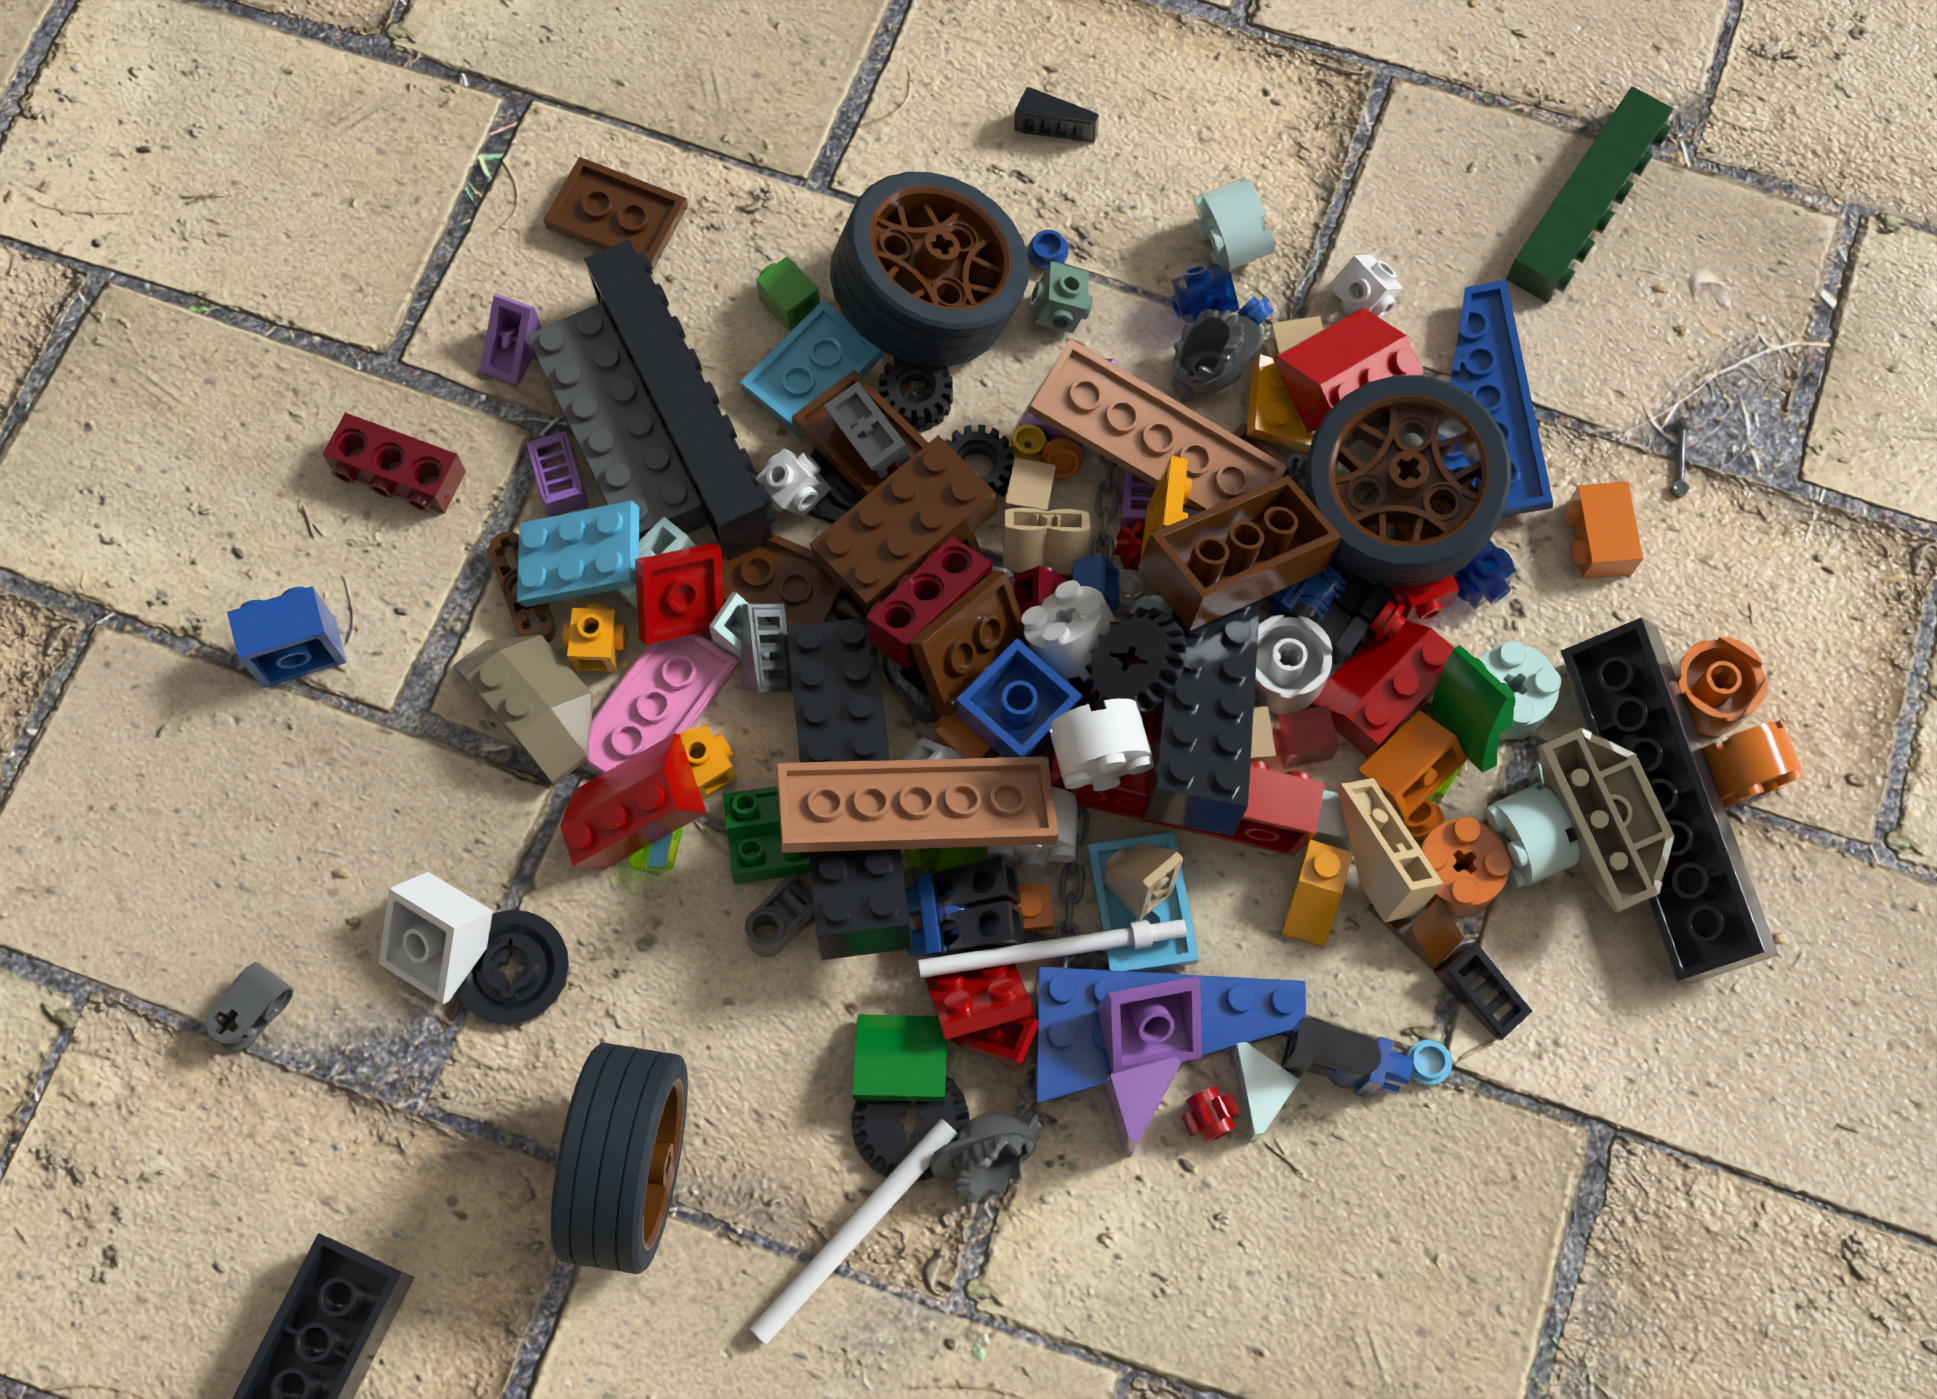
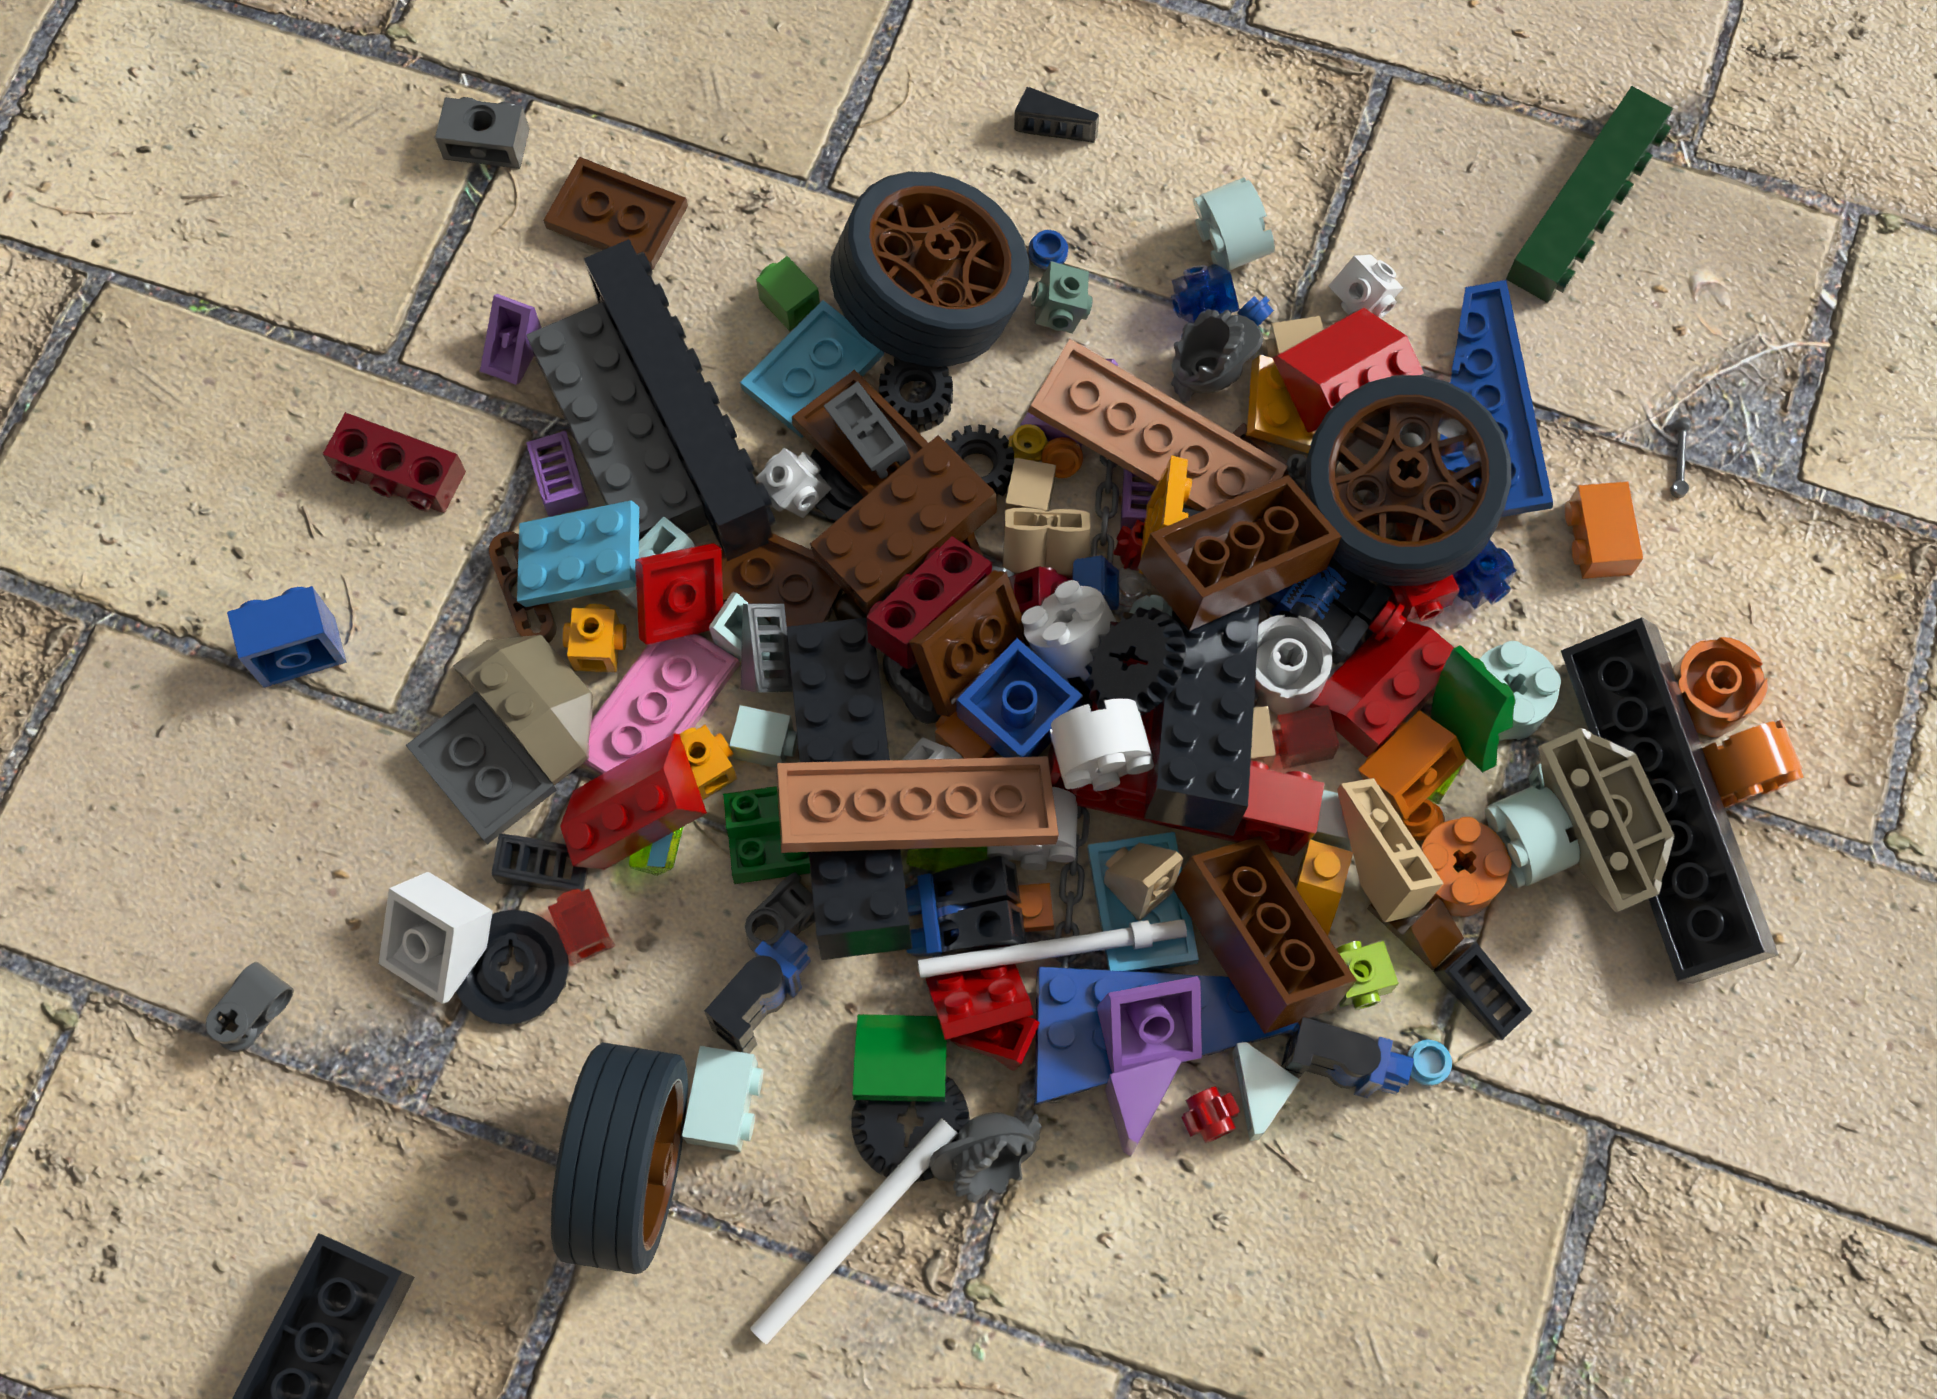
none -> dark grey plate [406,692,557,845]
none -> dark grey brick [435,97,530,169]
none -> black slope [492,834,589,893]
none -> clear red brick [548,889,616,964]
none -> light aqua brick [682,1046,763,1152]
none -> black hips [704,930,811,1054]
none -> light aqua brick [729,705,798,768]
none -> reddish brown brick [1173,836,1357,1034]
none -> lime brick [1336,941,1399,1010]

